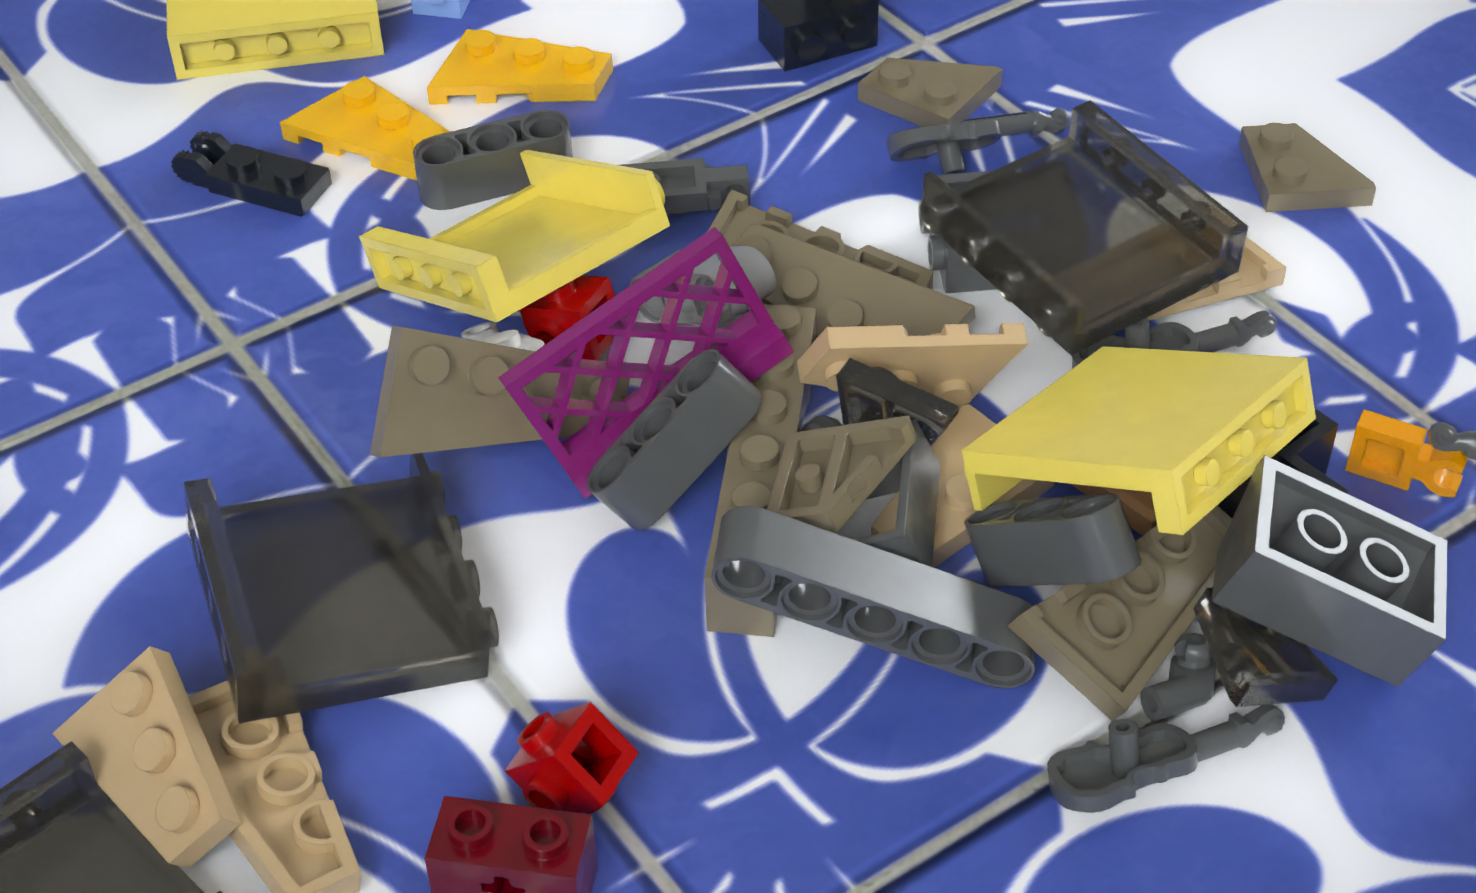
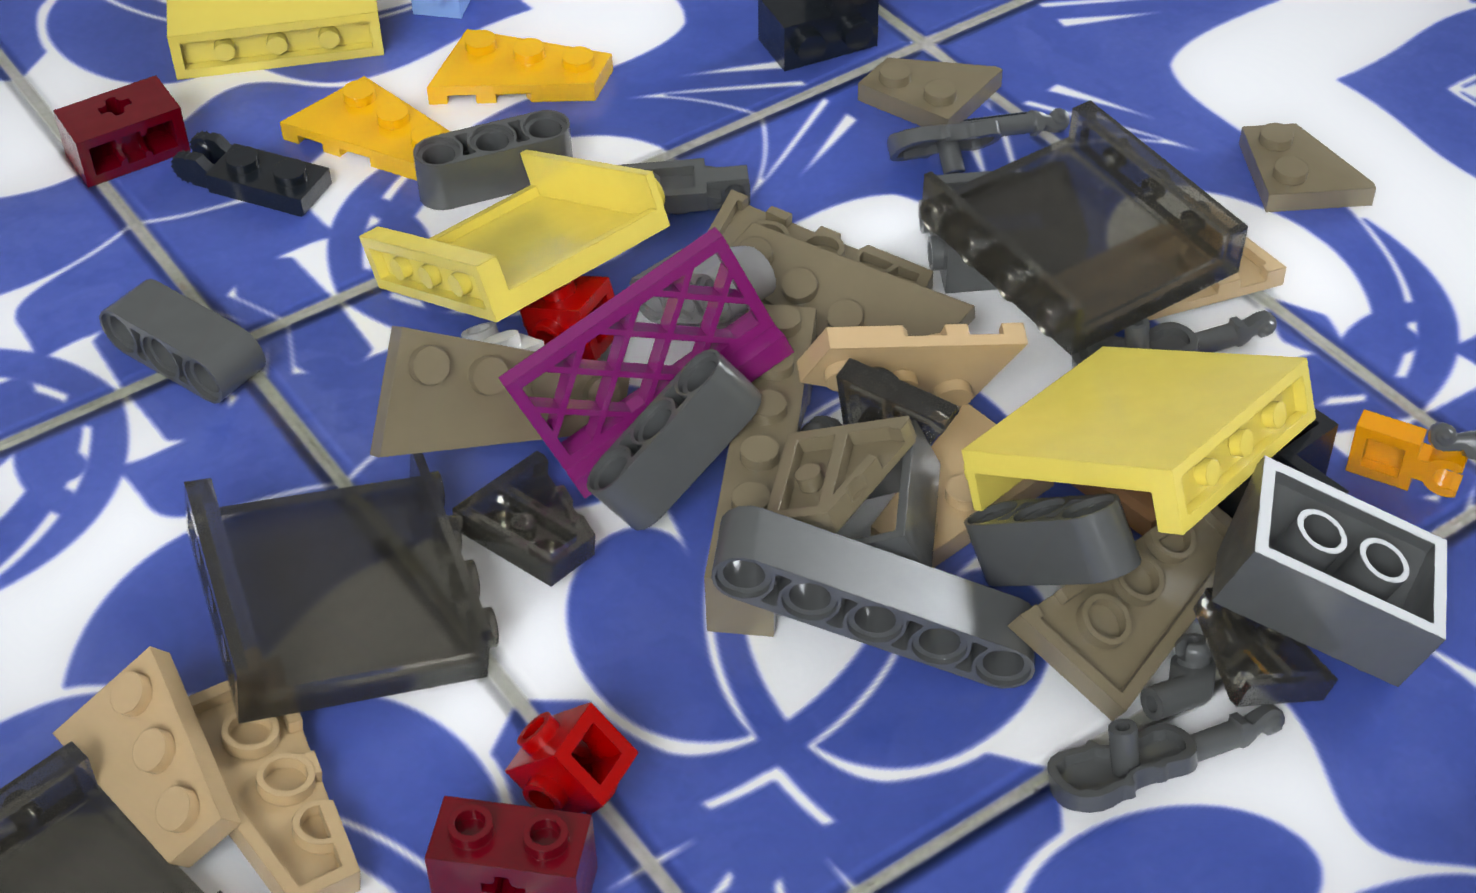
none -> dark red brick [53,75,191,188]
none -> dark grey beam [99,278,266,404]
none -> clear smoke wing [452,451,596,587]

